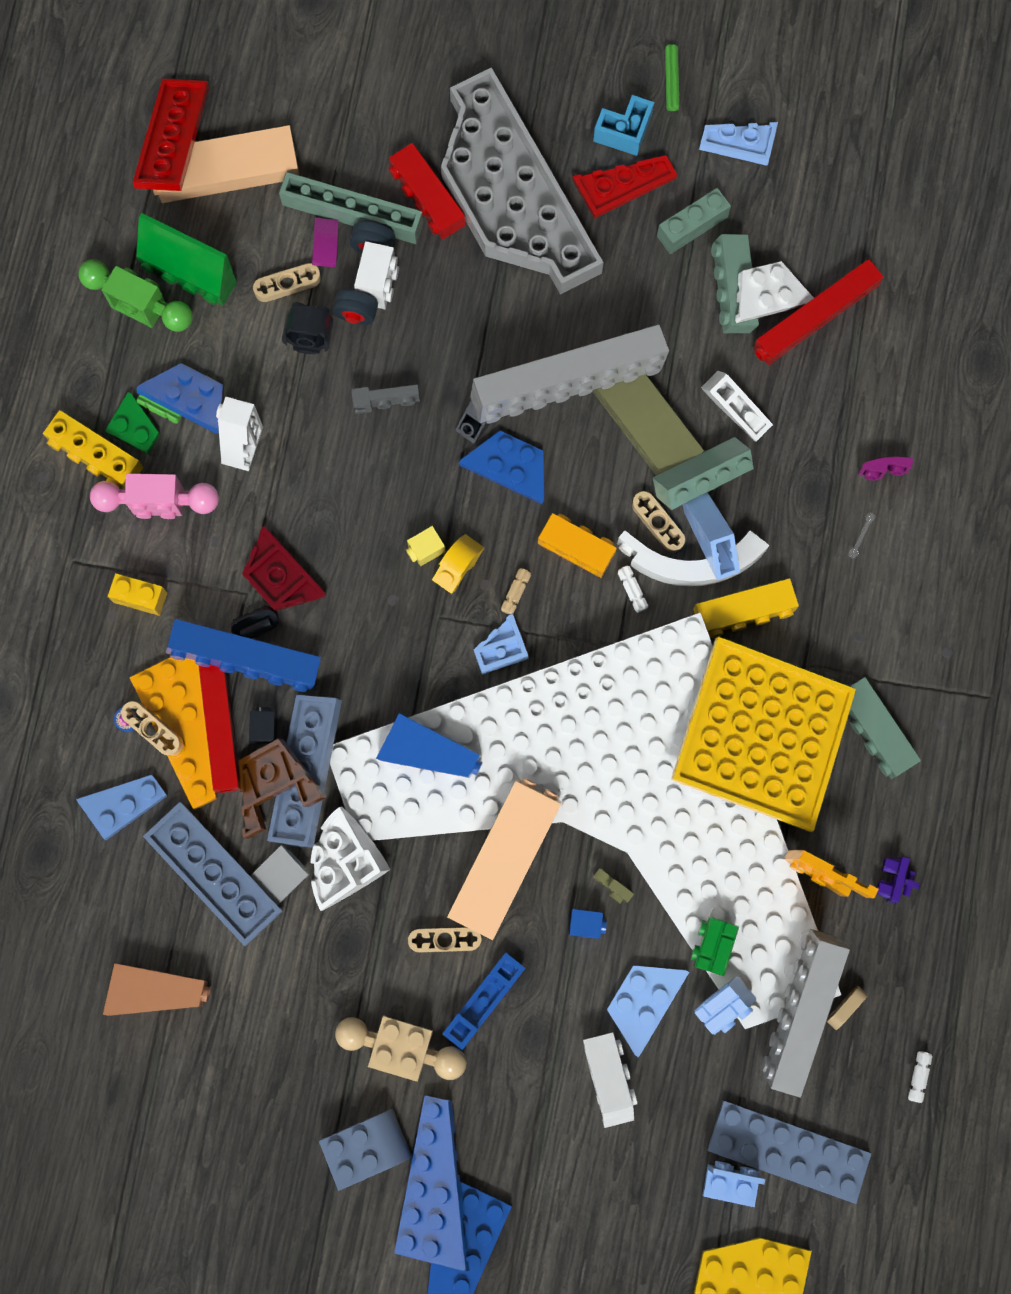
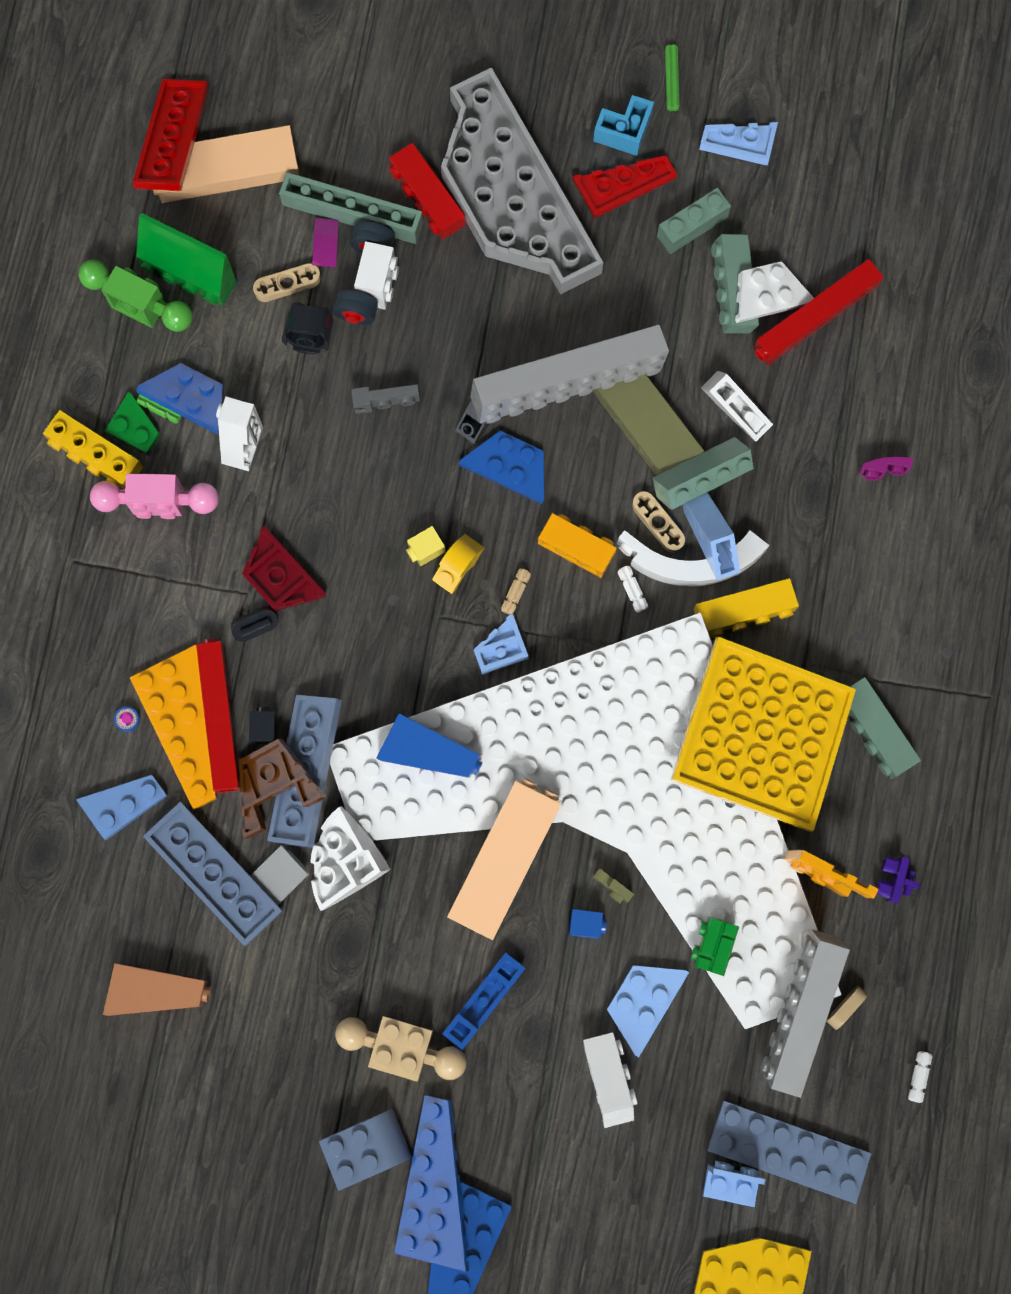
yellow piece [108,573,167,616] -> none
tan beam [121,701,183,756] -> none
blue brick [165,619,321,692] -> none
tan beam [408,928,482,953] -> none
light blue brick [694,976,756,1035] -> none
clear hinge [848,512,876,559] -> none

